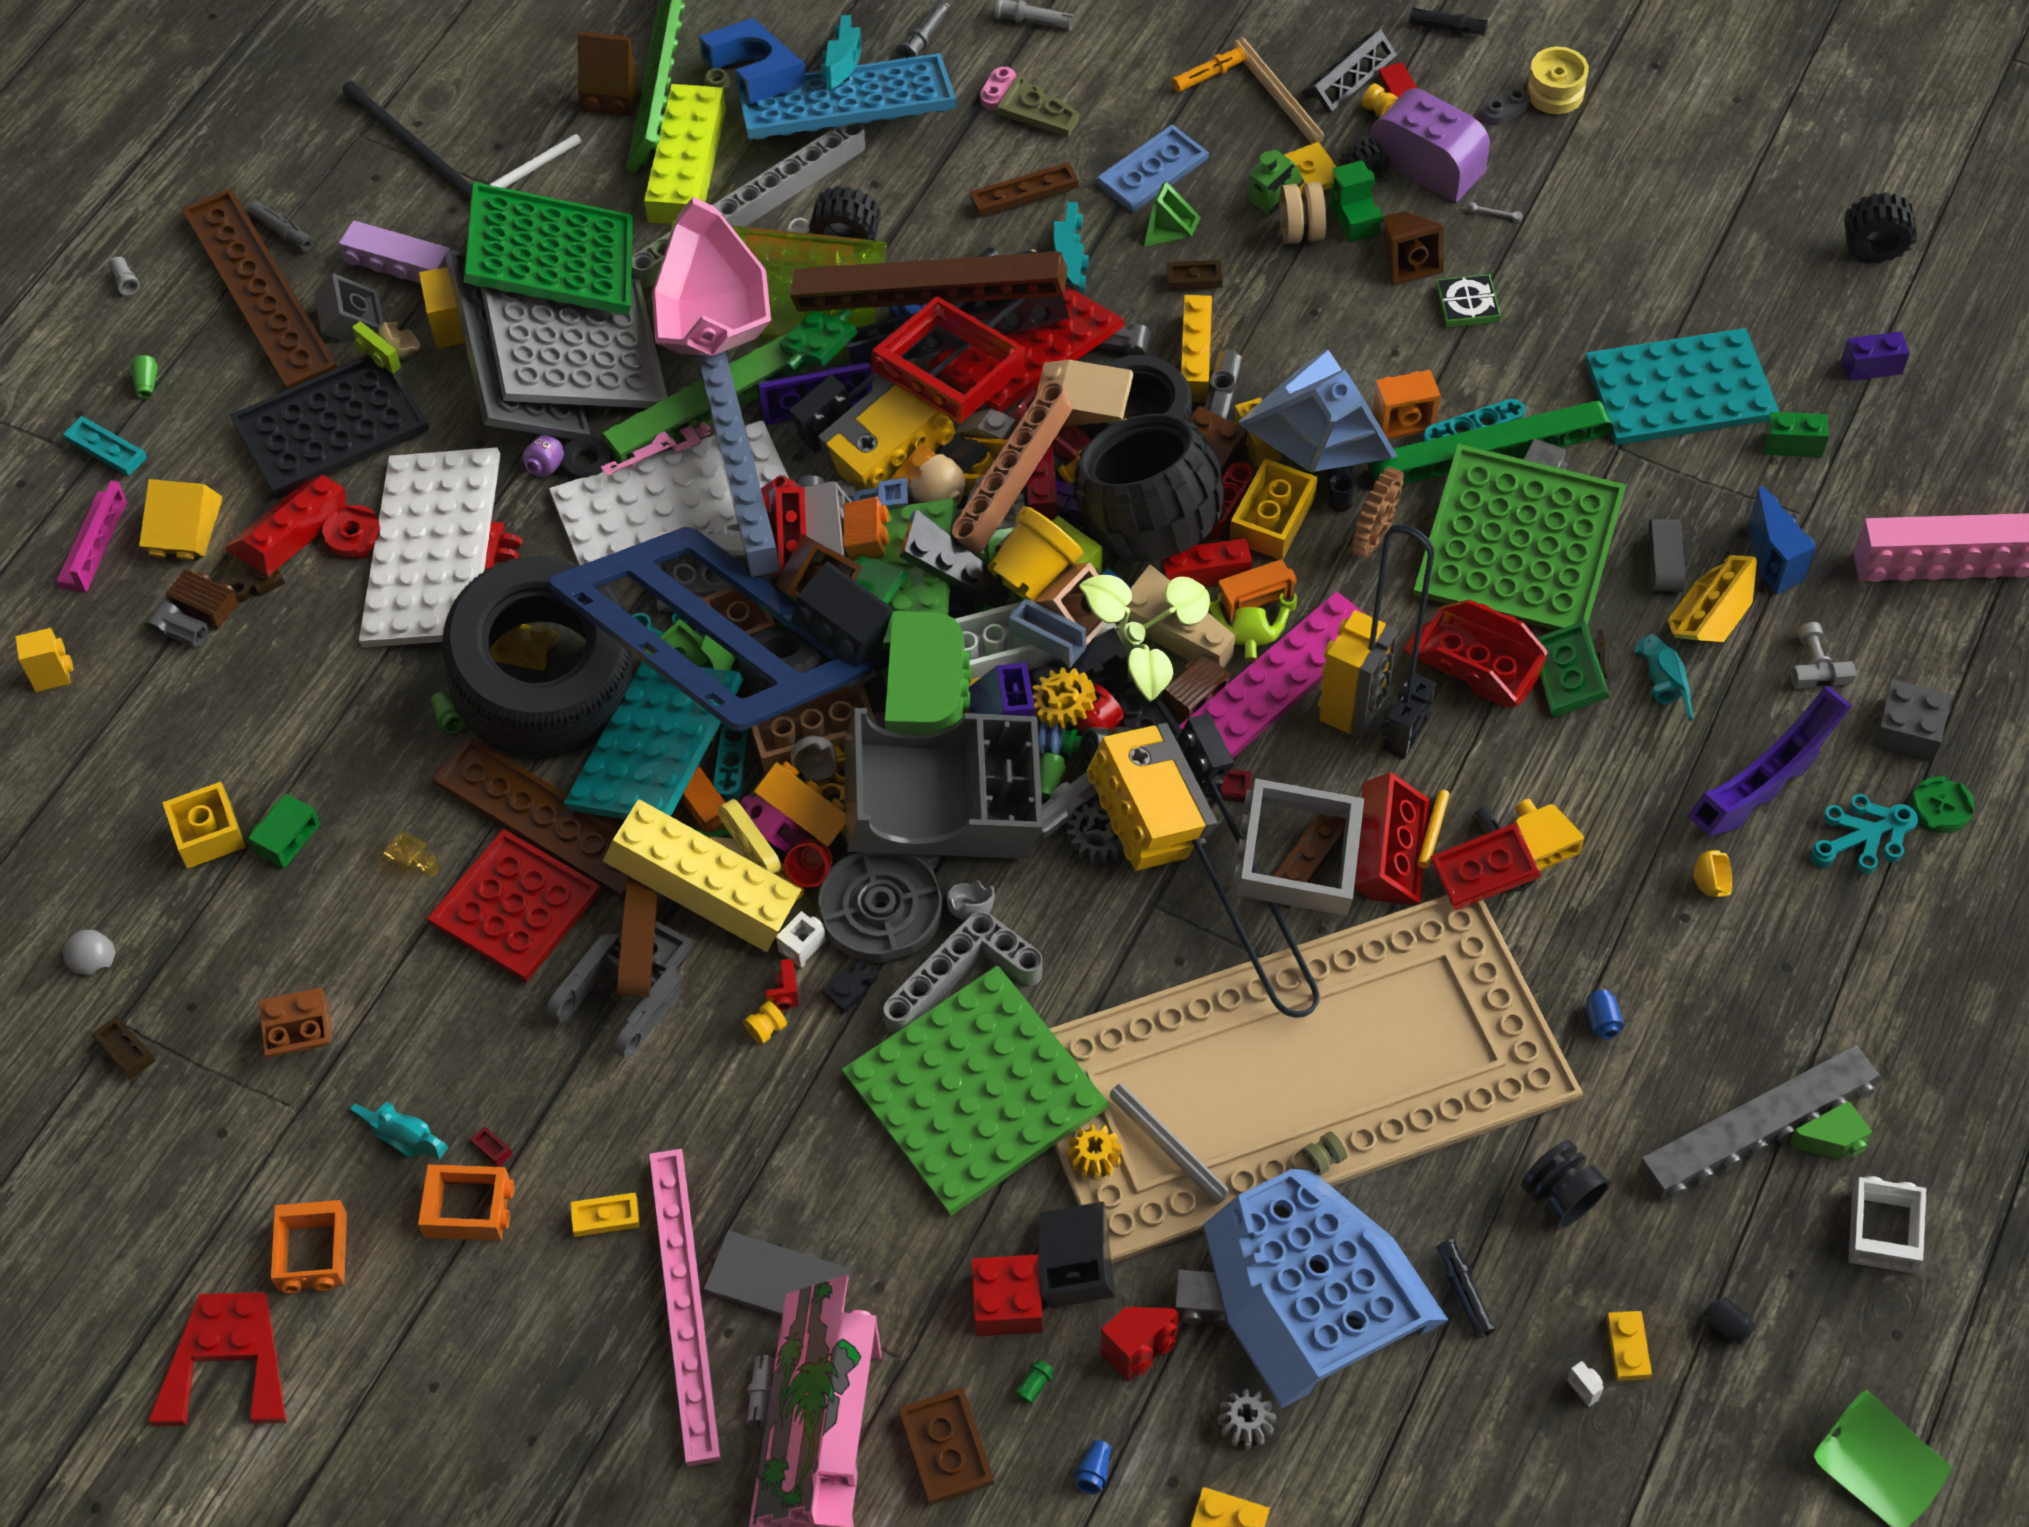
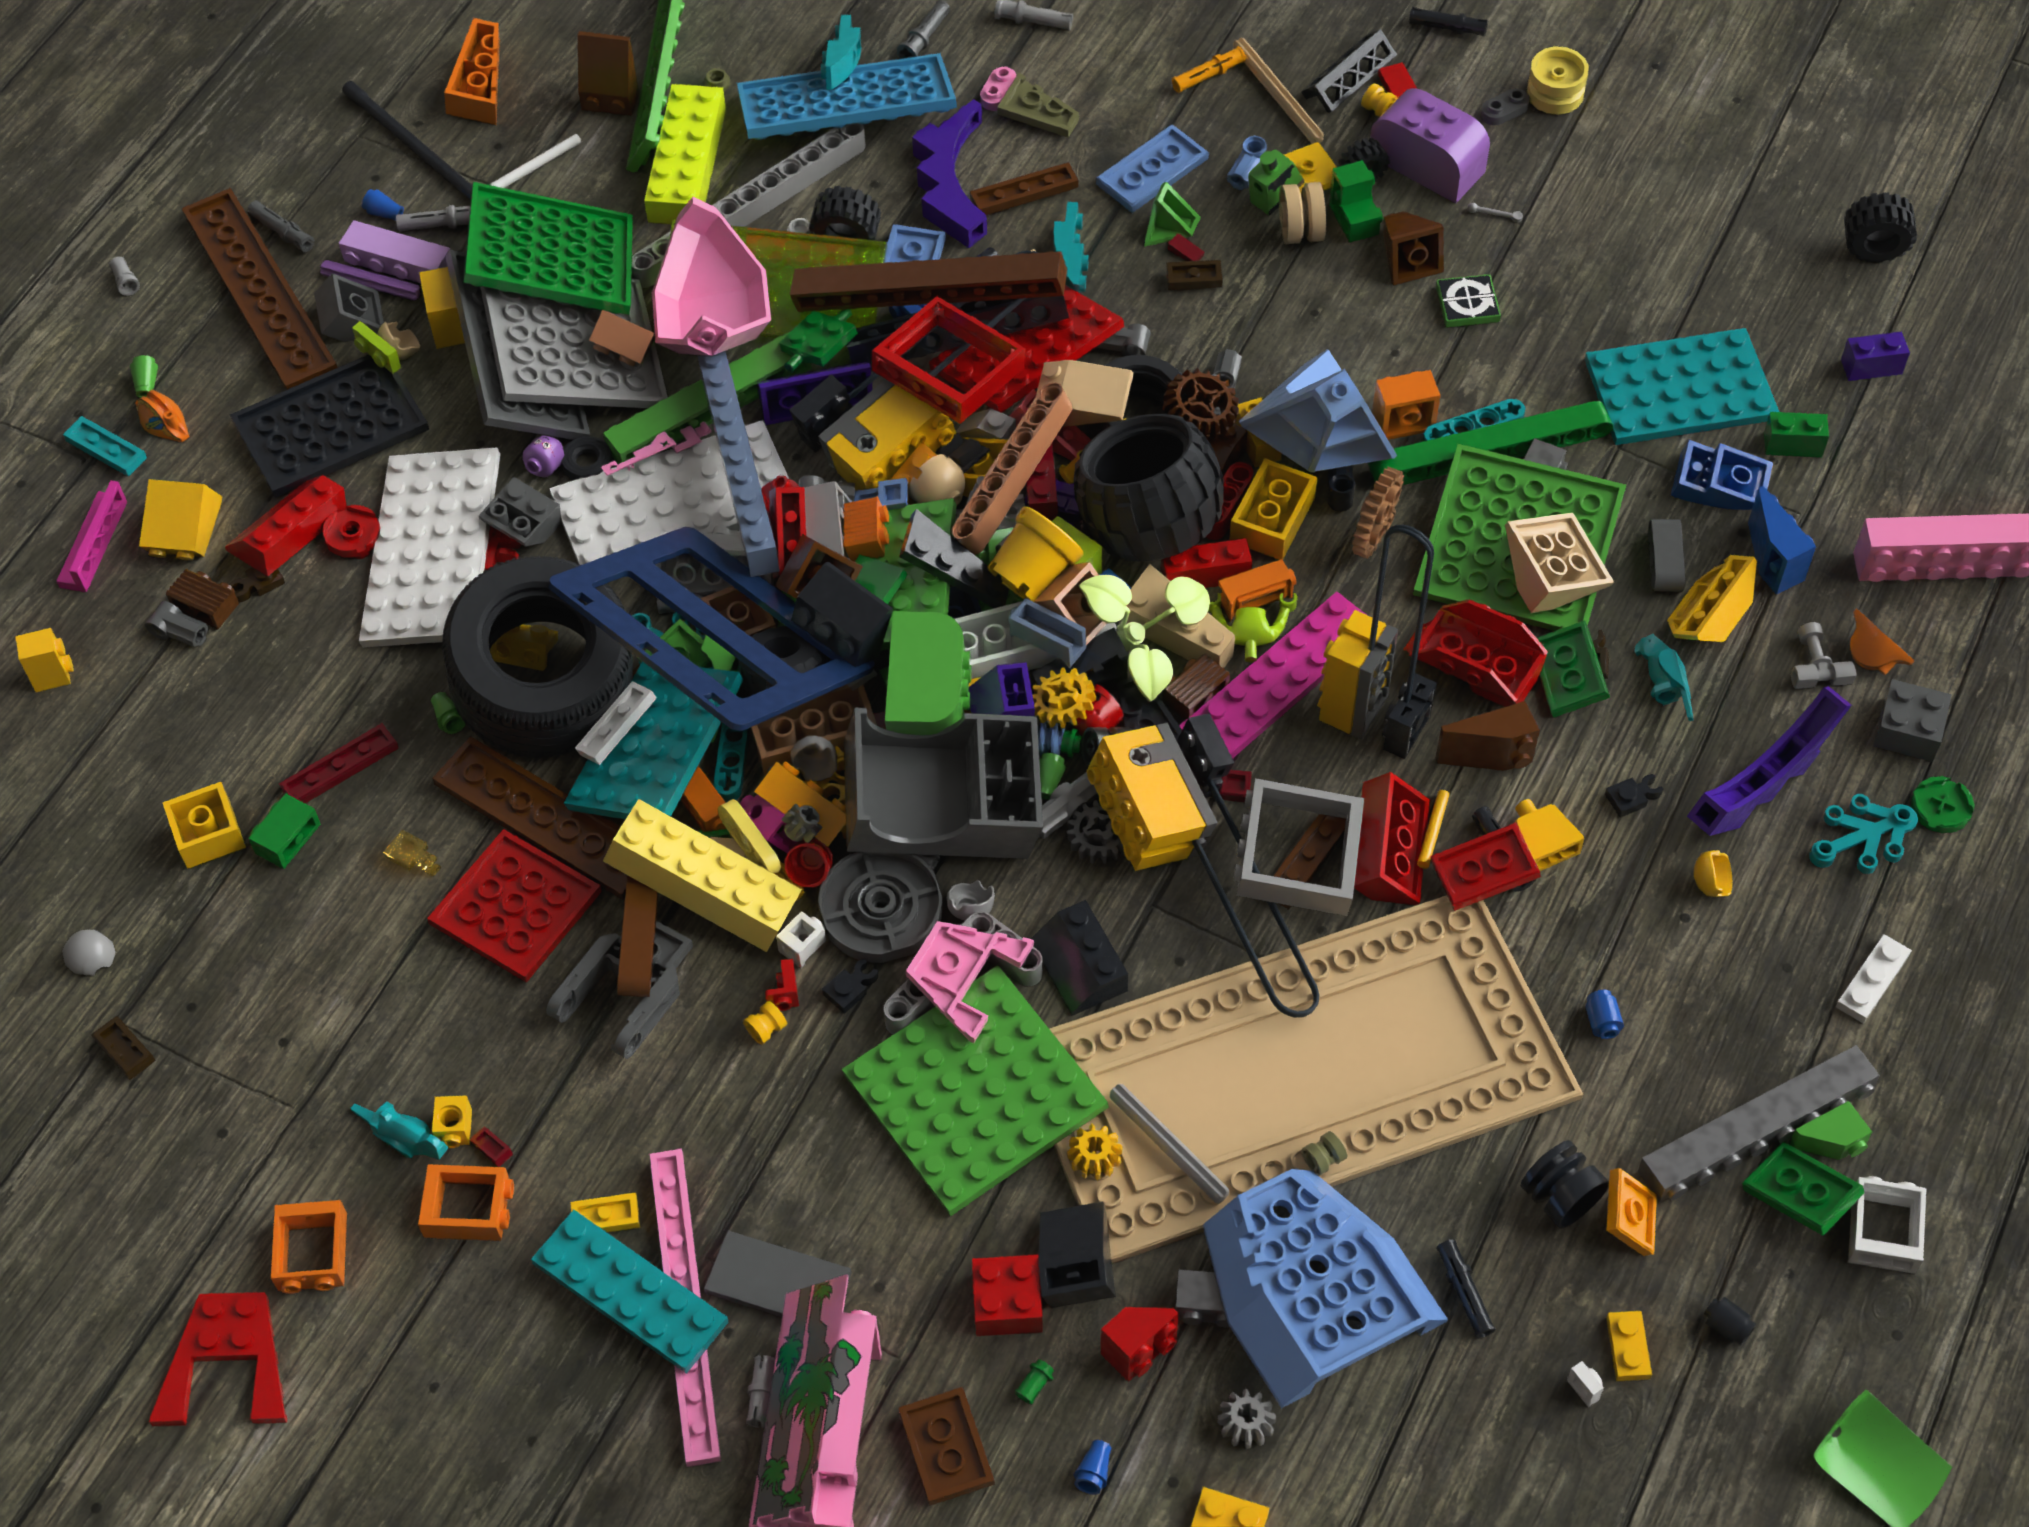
dark orange slope [259,987,333,1058] -> none
blue arch [699,18,806,104] -> none
yellow brick [1181,295,1212,403] -> none
none -> orange hat [135,390,189,443]
none -> dark red tile [279,723,399,804]
none -> medium lavender axle [320,260,421,301]
none -> blue cone [362,189,404,221]
none -> light grey pin [396,205,470,232]
none -> yellow brick [432,1096,472,1148]
none -> orange wedge [444,18,500,125]
none -> dark grey slope [479,477,562,546]
none -> teal plate [531,1210,729,1374]
none -> white plate [575,681,657,765]
none -> nougat slope [589,310,655,367]
none -> dark grey gear [782,804,822,843]
none -> medium blue plate [881,224,946,263]
none -> bright pink wing [906,921,1034,1043]
none -> dark purple arch [912,99,987,248]
none -> black slope [1031,900,1128,1016]
none -> reddish brown gear [1163,367,1239,441]
none -> dark red piece [1168,233,1205,261]
none -> medium blue piece [1227,136,1267,191]
none -> reddish brown slope [1435,701,1540,771]
none -> tan slope [1505,513,1614,613]
none -> black plate [1605,774,1664,818]
none -> light orange tile [1606,1168,1657,1256]
none -> blue slope [1671,440,1773,510]
none -> green tile [1742,1142,1864,1236]
none -> white plate [1836,934,1912,1024]
none -> orange hat [1850,608,1914,675]

